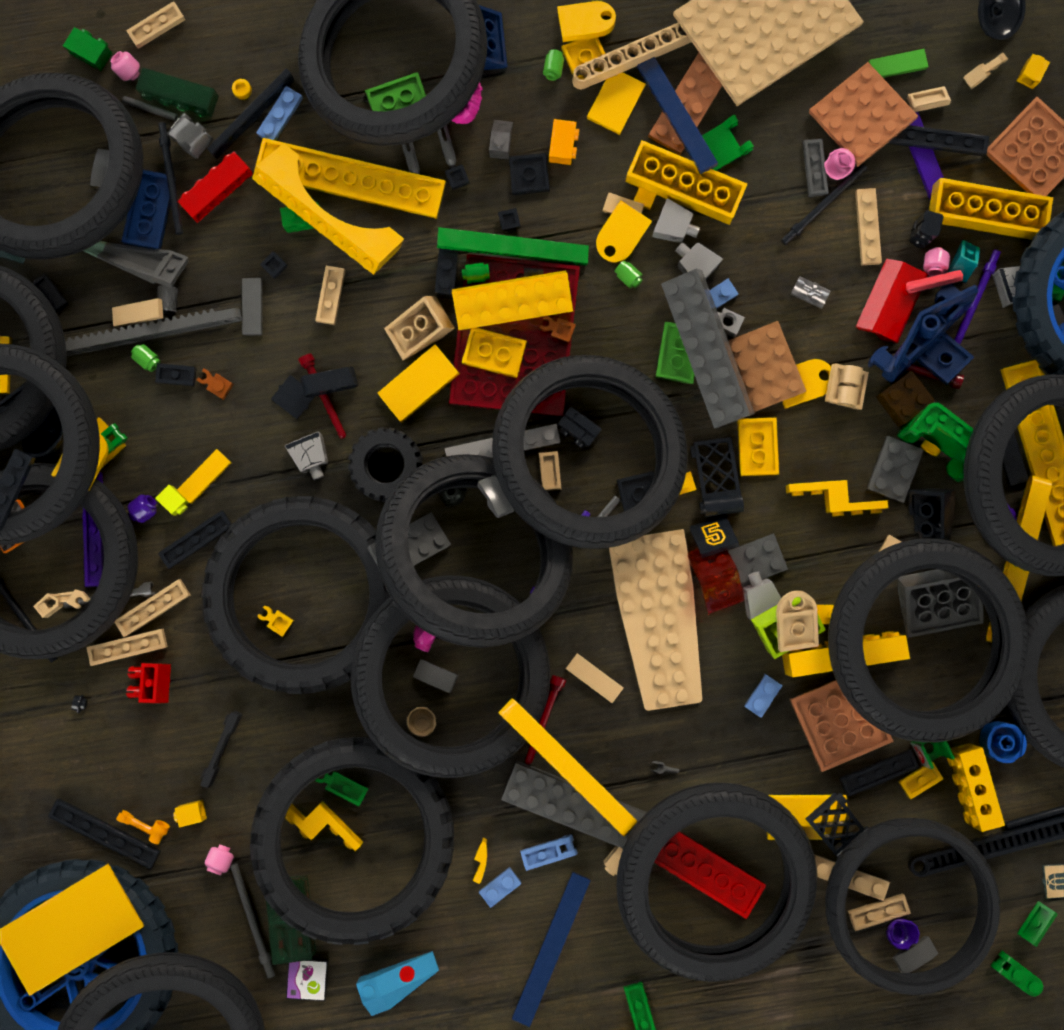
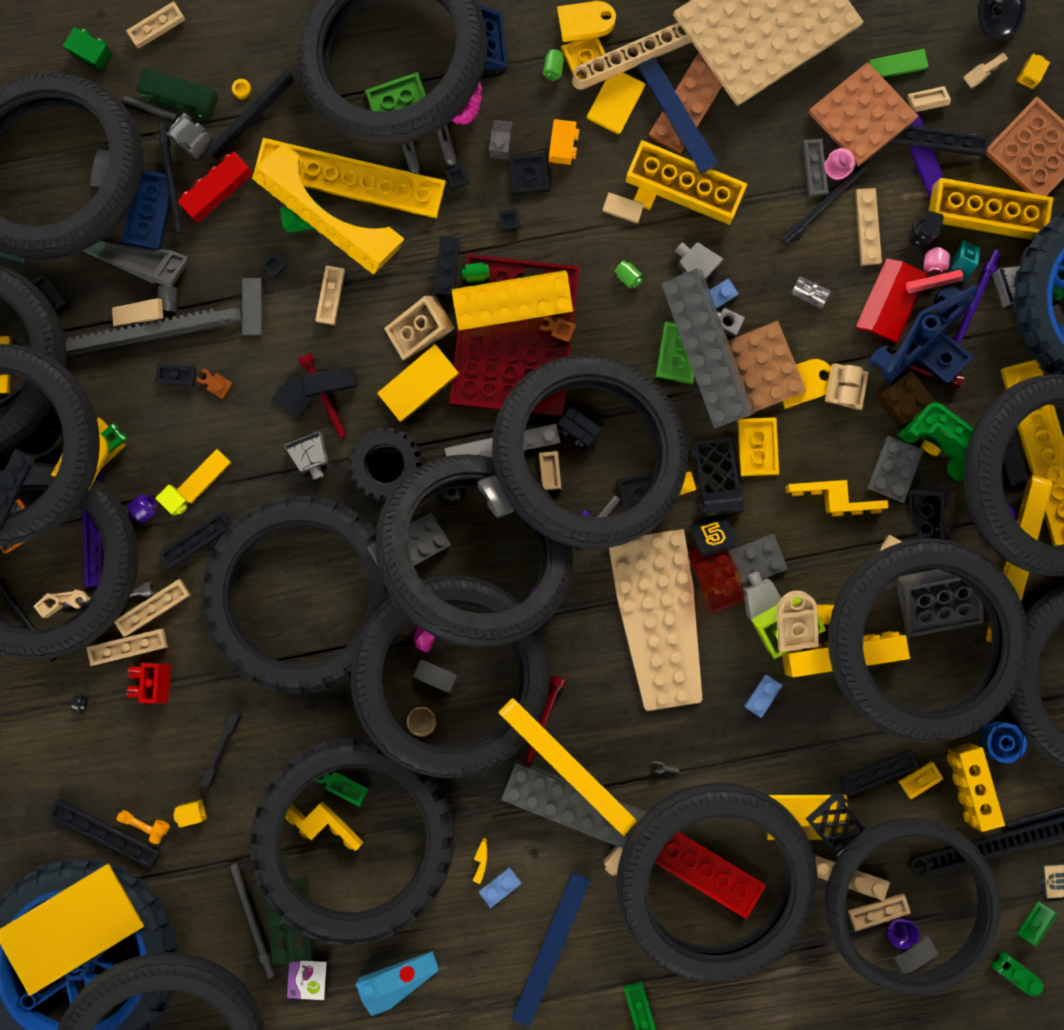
bright pink head [110,51,140,81] -> none
bright green brick [131,344,161,372] -> none
bright pink head [205,844,234,875] -> none
medium blue plate [256,86,303,141] -> none
yellow plate [257,606,294,637] -> none
green tile [437,227,589,266] -> none
yellow tile [462,327,527,378] -> none
medium blue plate [520,834,578,871] -> none
tan tile [566,653,623,703] -> none
yellow tile [596,200,652,263] -> none
light grey torso [652,198,700,243] -> none
green flag [702,115,754,171] -> none
nougat plate [790,680,894,772] -> none
green piece [910,741,955,769] -> none

